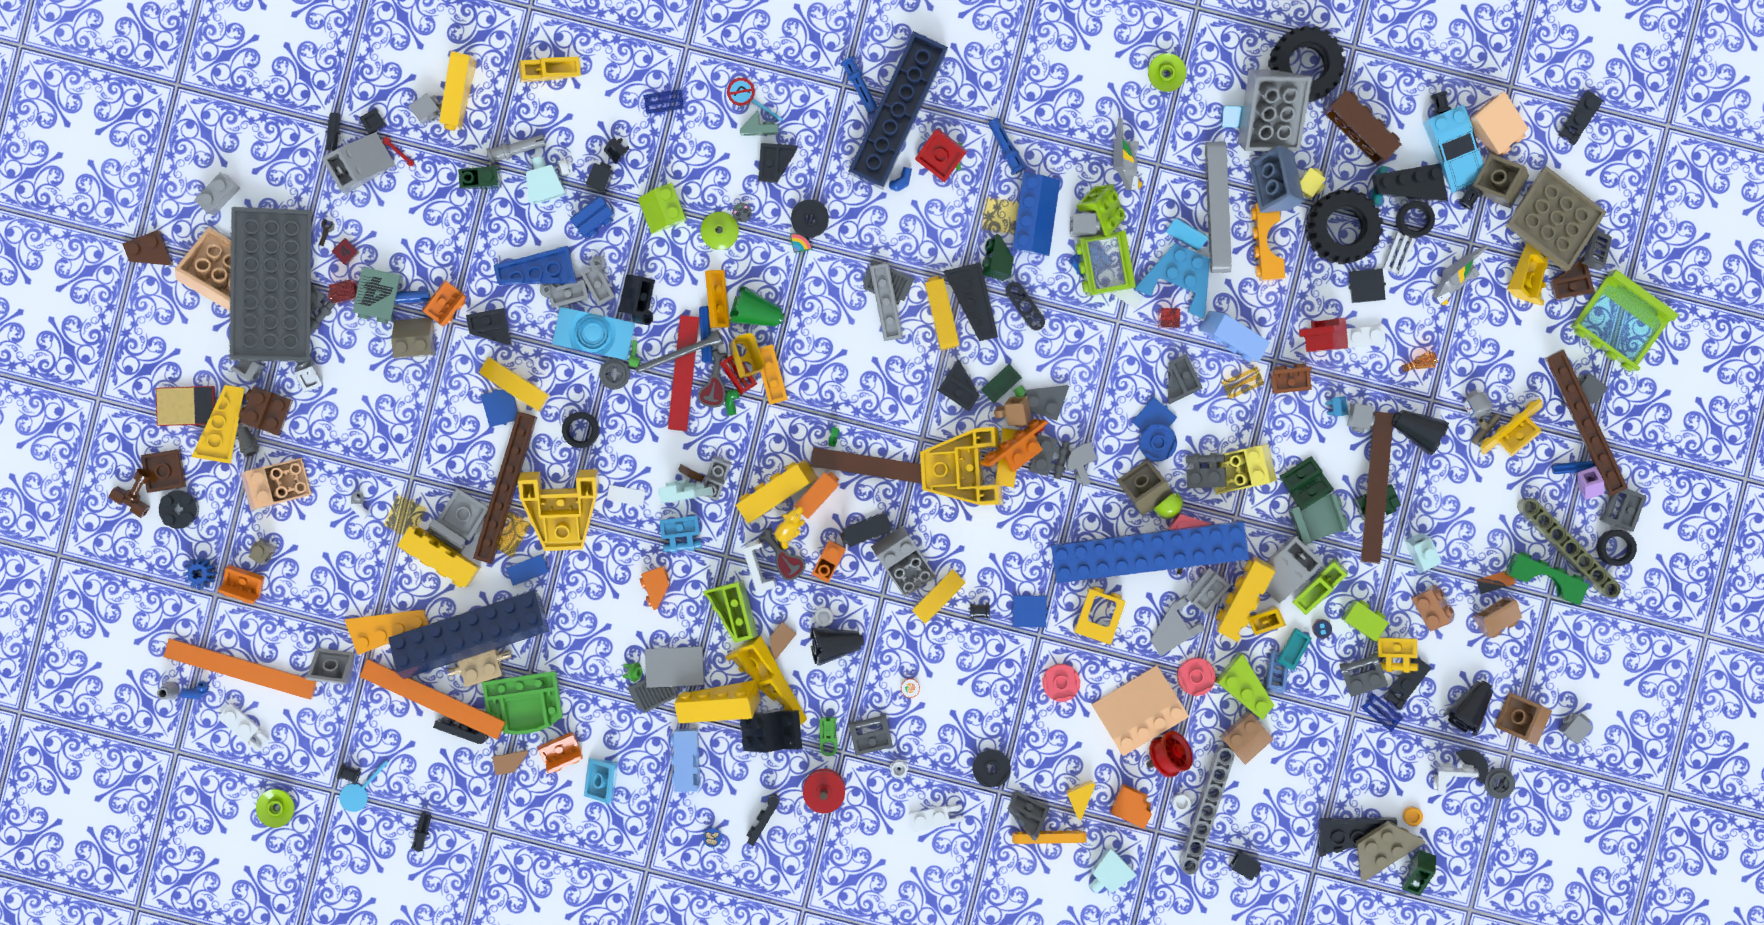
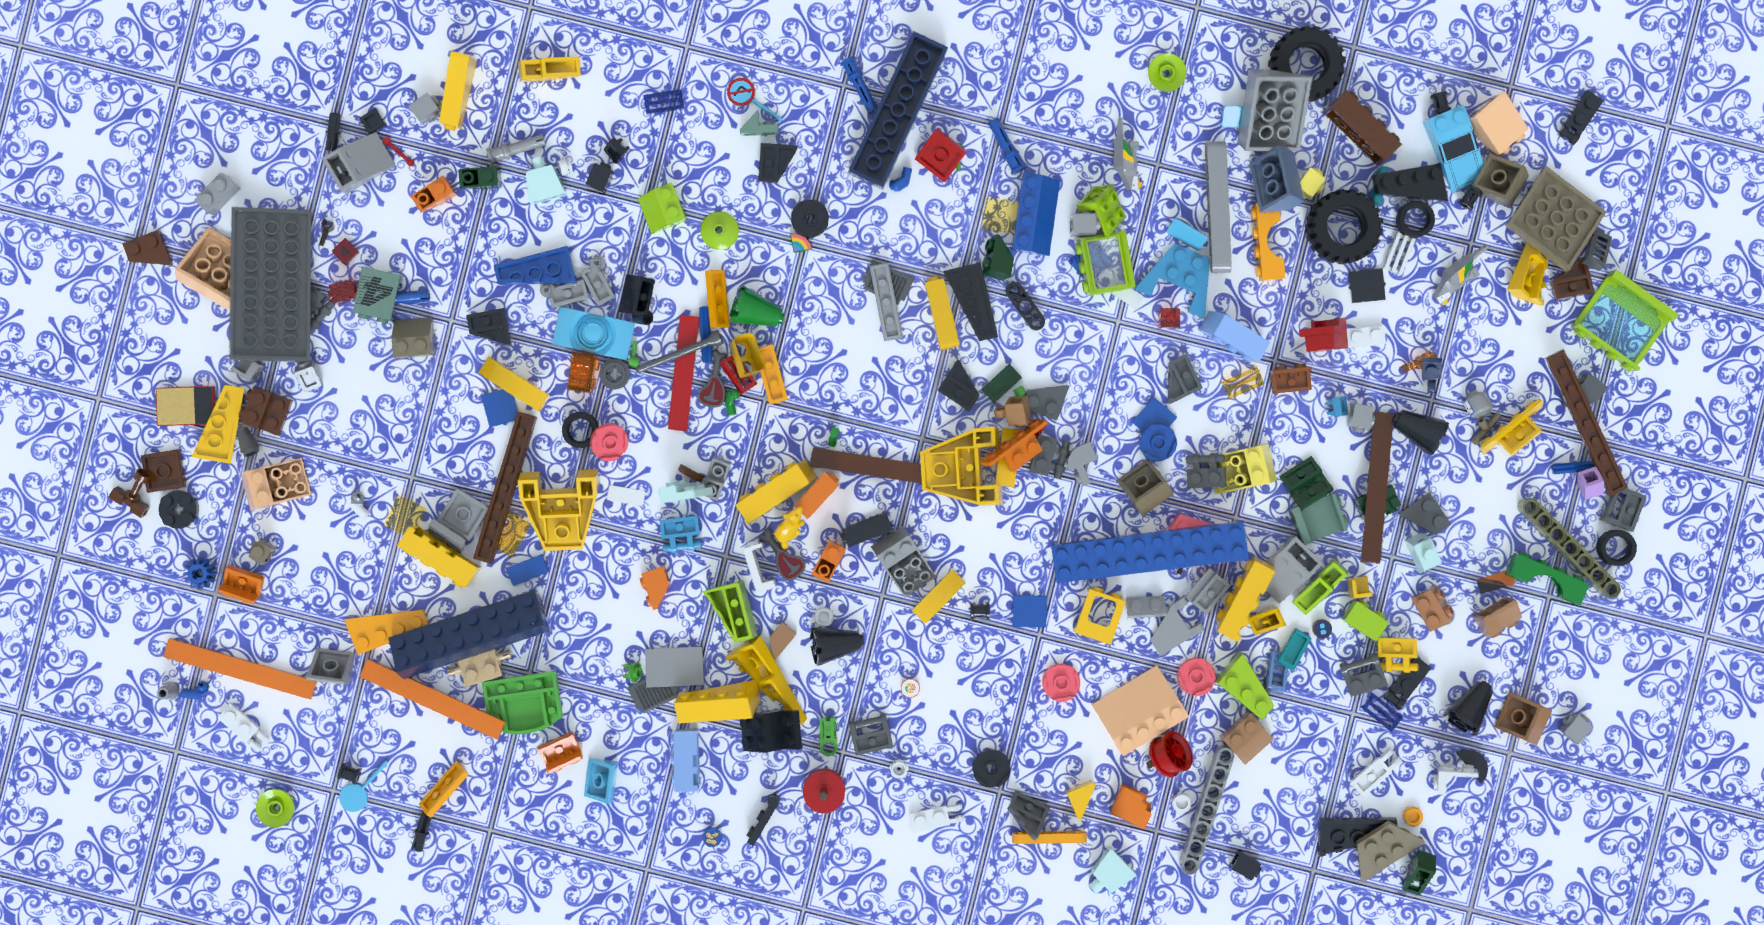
orange bracket [422,280,466,327] -> none
black plate [433,717,489,744] -> none
medium nougat tile [492,750,529,775] -> none
blue brick [570,195,615,239] -> none
dark grey tile [732,203,752,223] -> none
lime hair [1154,492,1183,519] -> none
dark grey gear [1484,768,1515,799] -> none
none -> orange slope [410,176,457,213]
none -> light orange plate [419,761,469,817]
none -> clear orange brick [567,352,600,393]
none -> coral tile [590,423,629,461]
none -> light grey plate [1126,596,1166,618]
none -> yellow panel [1347,576,1373,598]
none -> white hinge [1349,748,1402,797]
none -> dark grey wing [1398,492,1451,535]
none -> dark blue plate [1422,358,1442,393]

